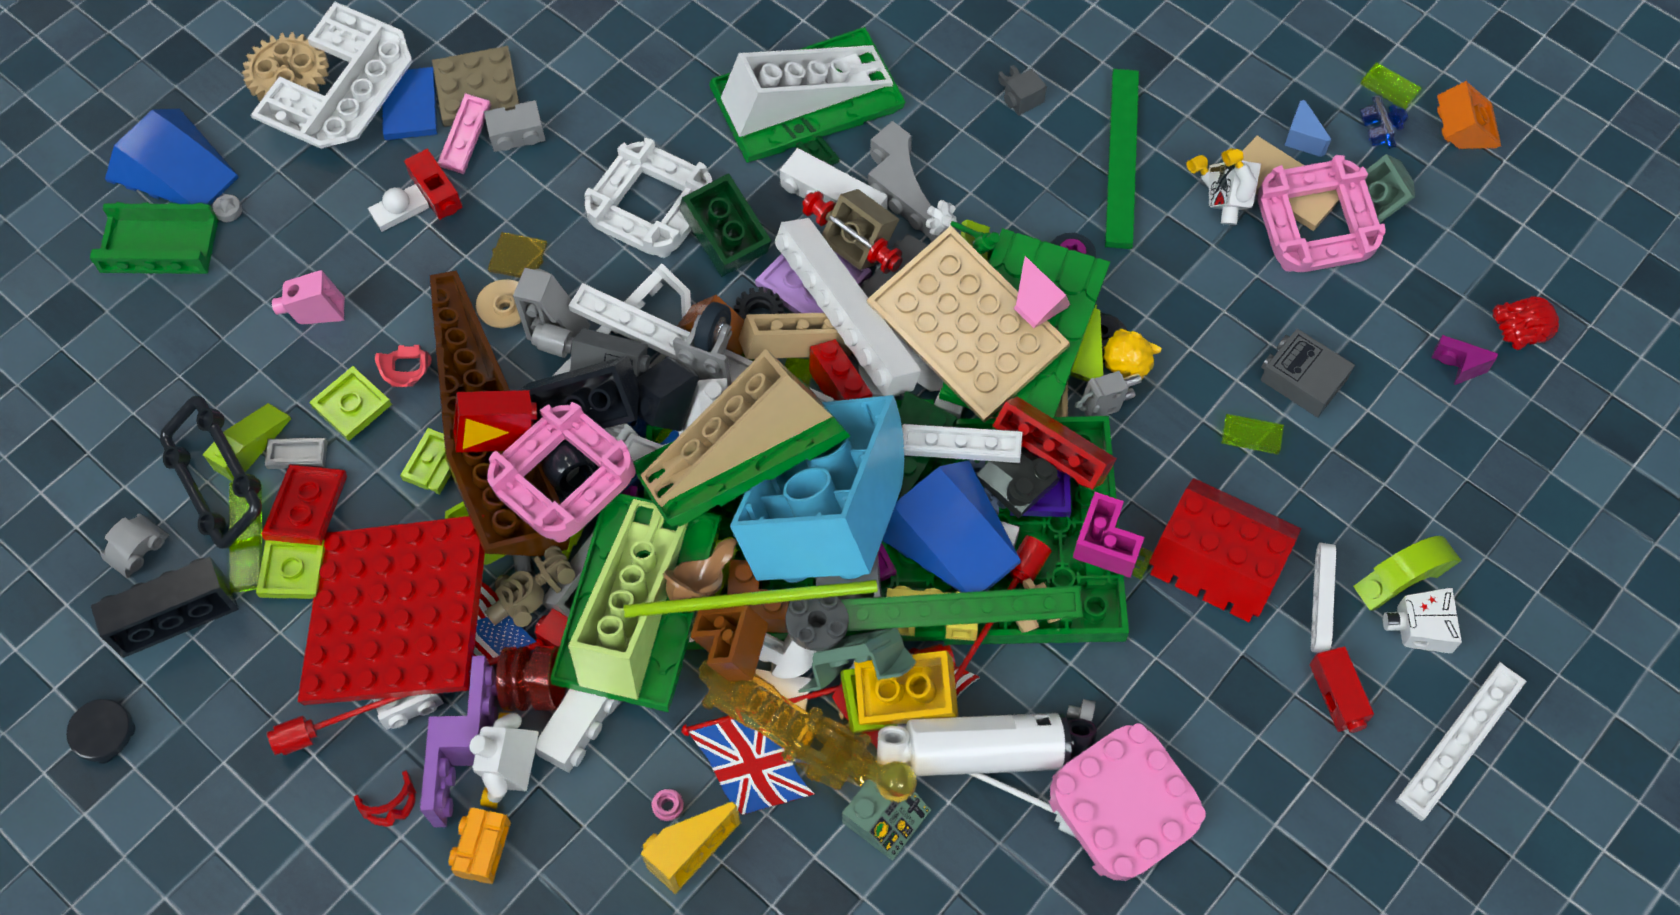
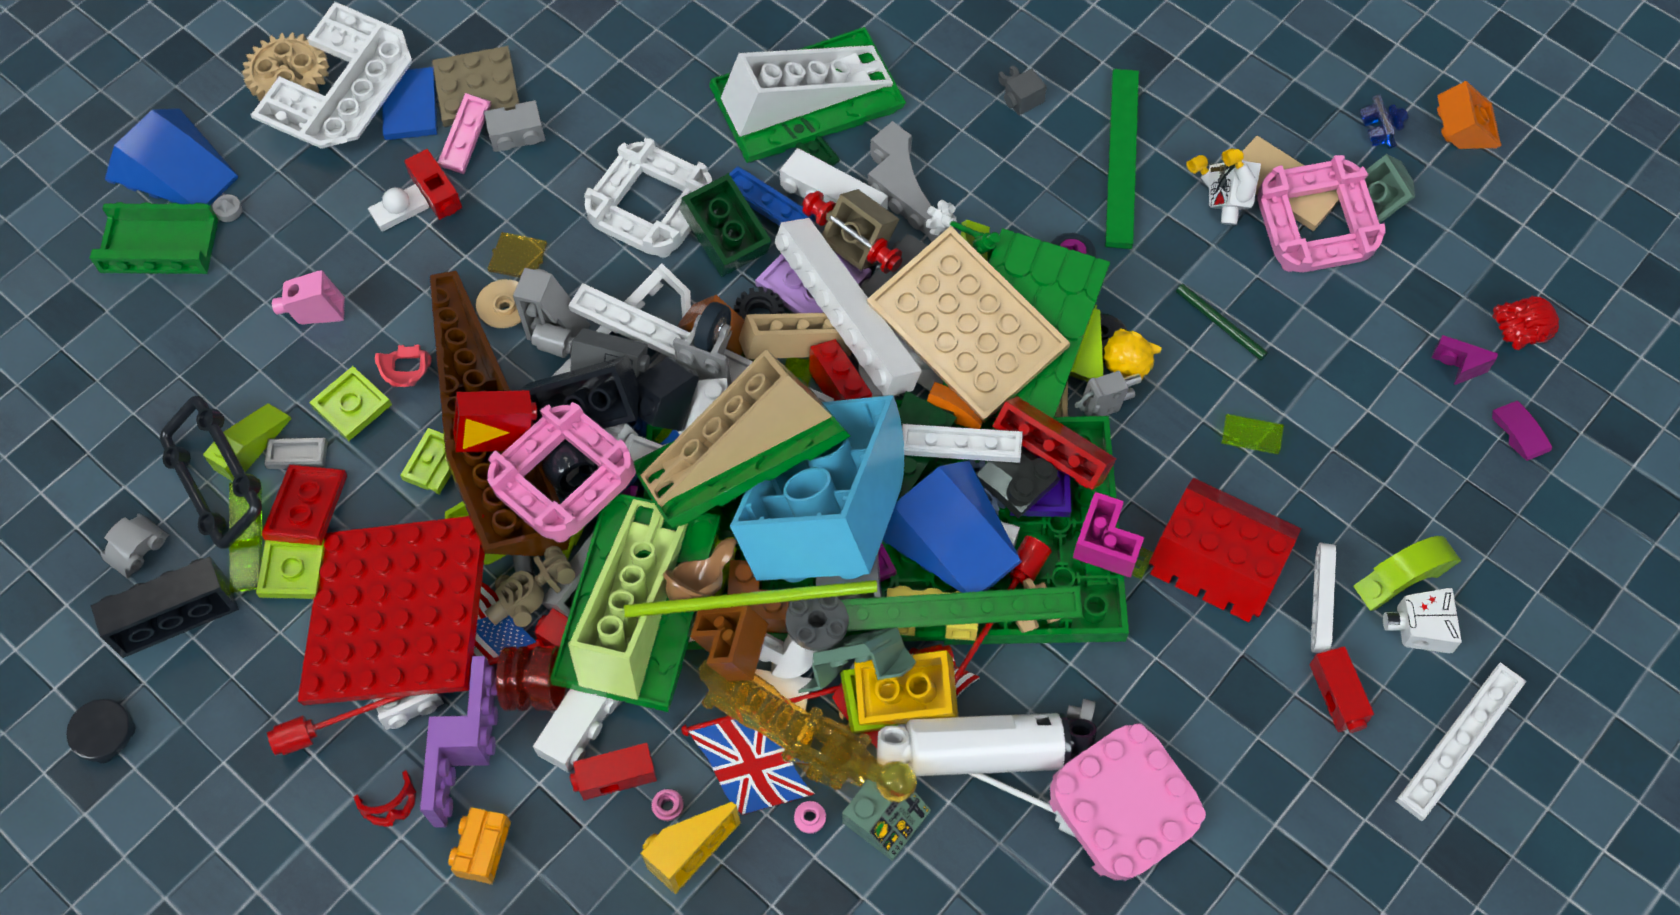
white torso [470,712,539,809] -> none
bright pink slope [1013,256,1070,328] -> none
dark grey brick [1260,328,1355,418] -> none
medium blue slope [1284,100,1331,157] -> none
clear neon green tile [1361,62,1421,110] -> none
none -> red brick [570,743,657,800]
none -> blue tile [729,166,816,226]
none -> bright pink plate [794,801,826,834]
none -> orange slope [927,382,983,429]
none -> dark green bar [1176,284,1268,361]
none -> magenta slope [1492,400,1552,461]

